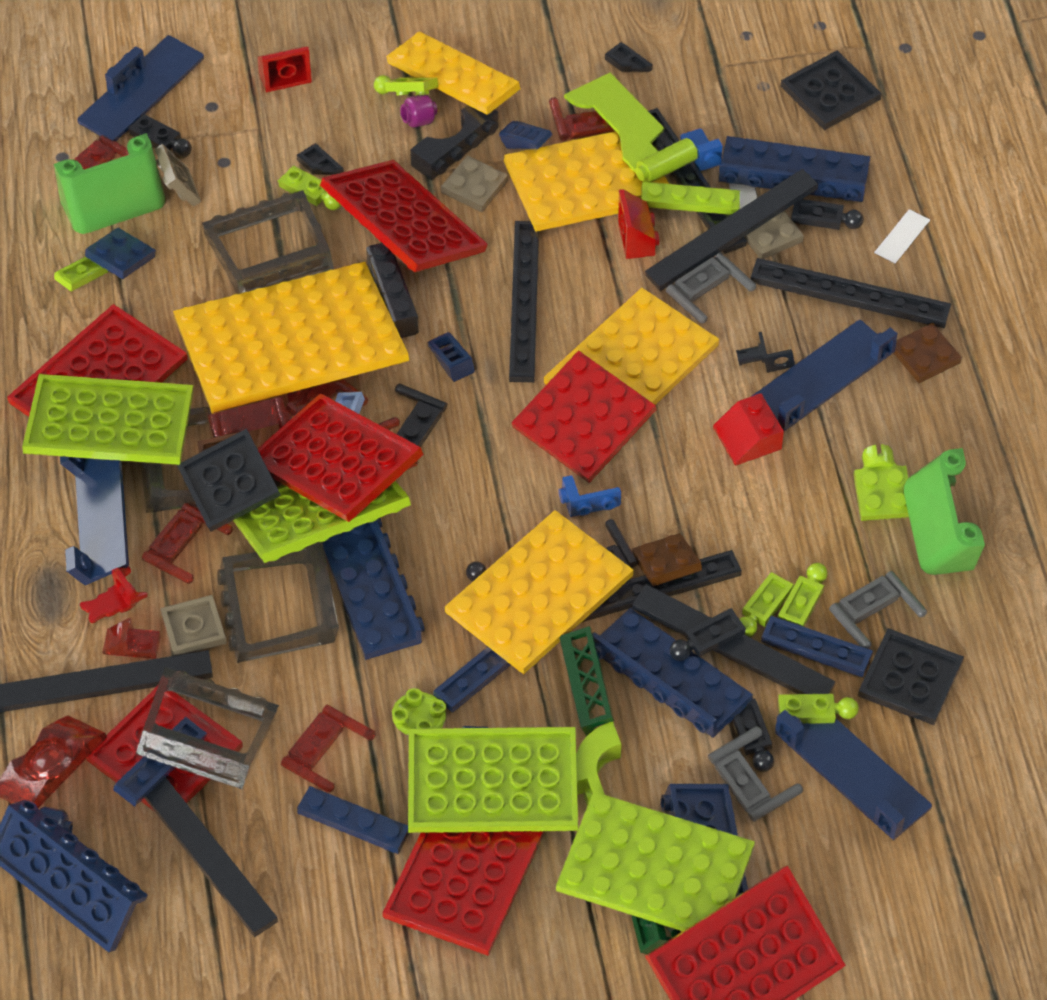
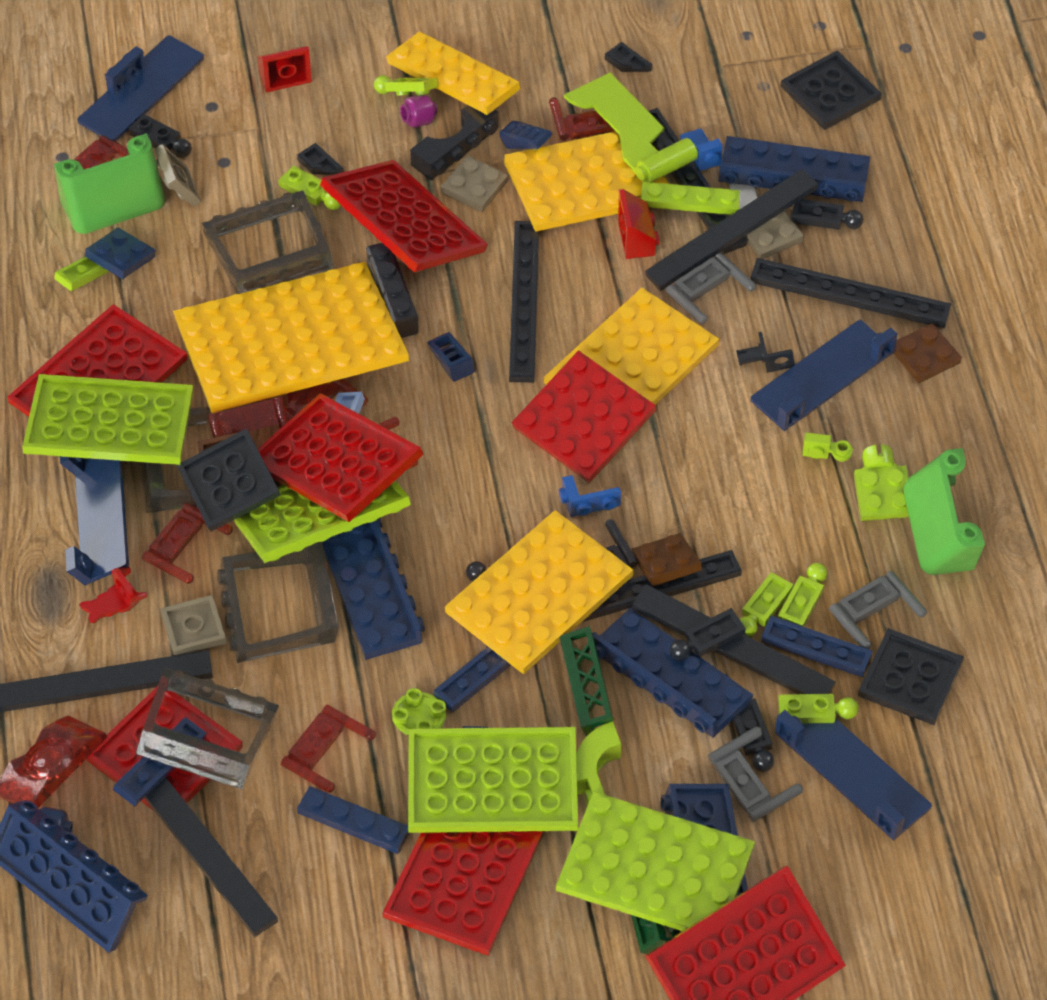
clear red slope [102,618,161,659] -> none
black plate [395,383,448,447] -> none
red slope [713,393,784,466] -> none
white sticker [874,209,930,263] -> none
none -> lime plate [802,432,853,462]

